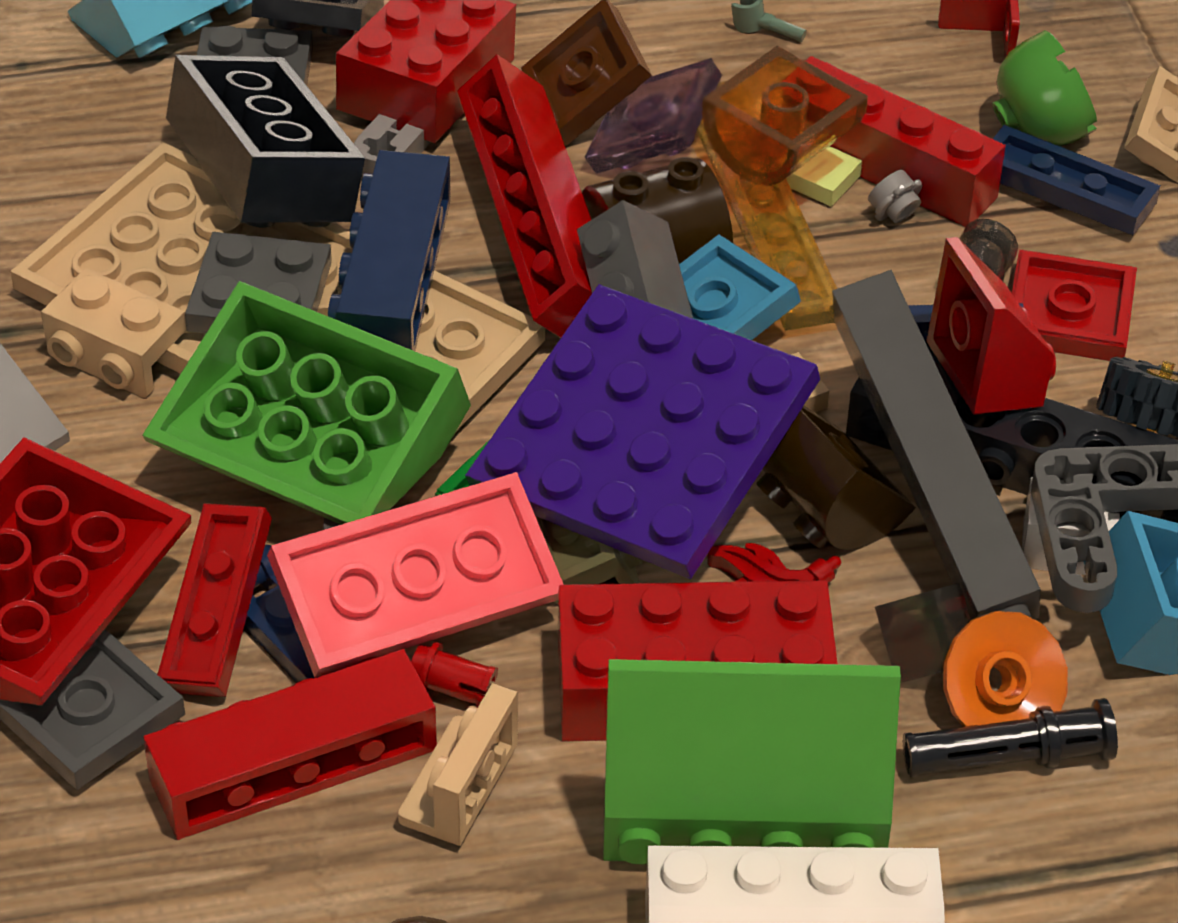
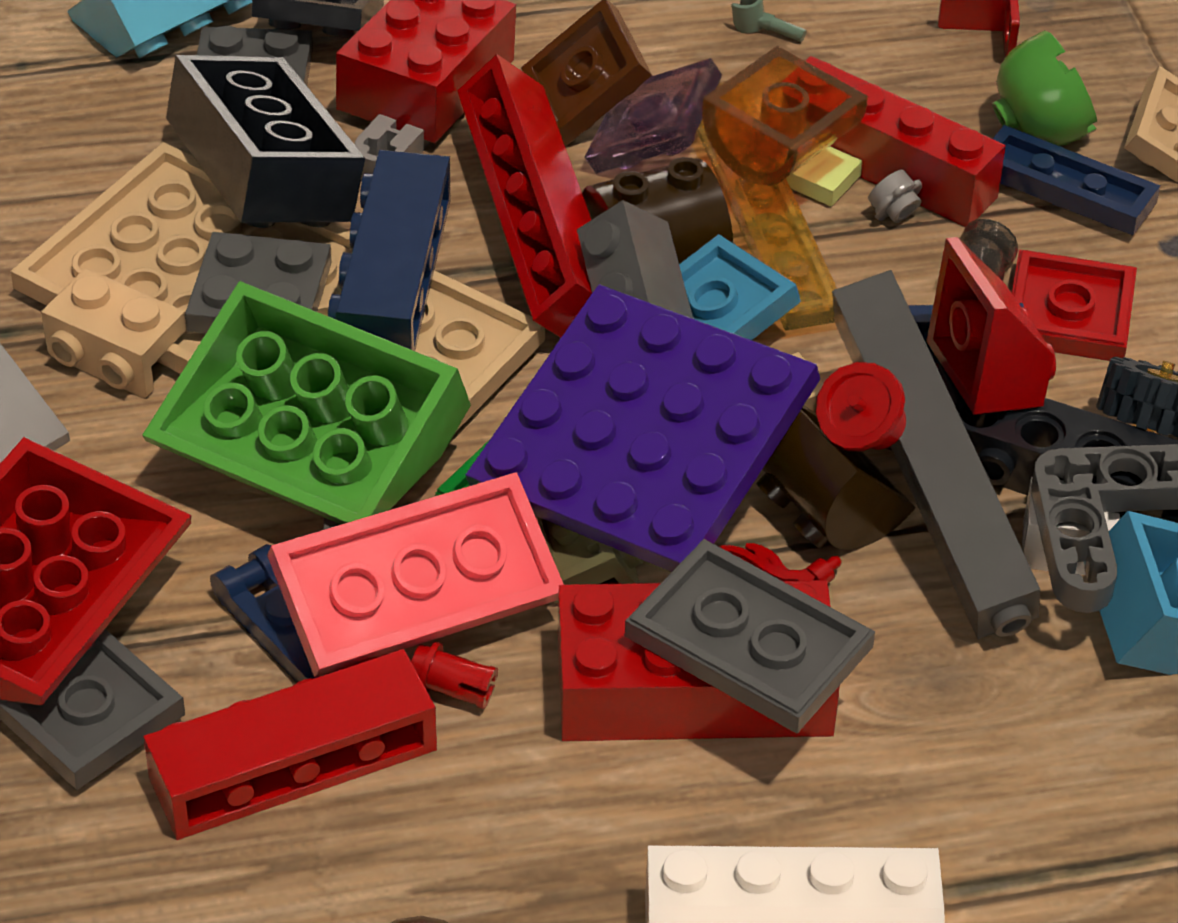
red tile [157,503,272,697] -> none
tan bracket [398,683,518,846] -> none
bright green slope [603,659,901,864] -> none
clear smoke panel [875,583,971,683] -> none
black pin [902,698,1118,778] -> none
orange dish [943,611,1068,727] -> none
none -> dark grey tile [625,539,875,733]
none -> red piece [816,362,906,451]

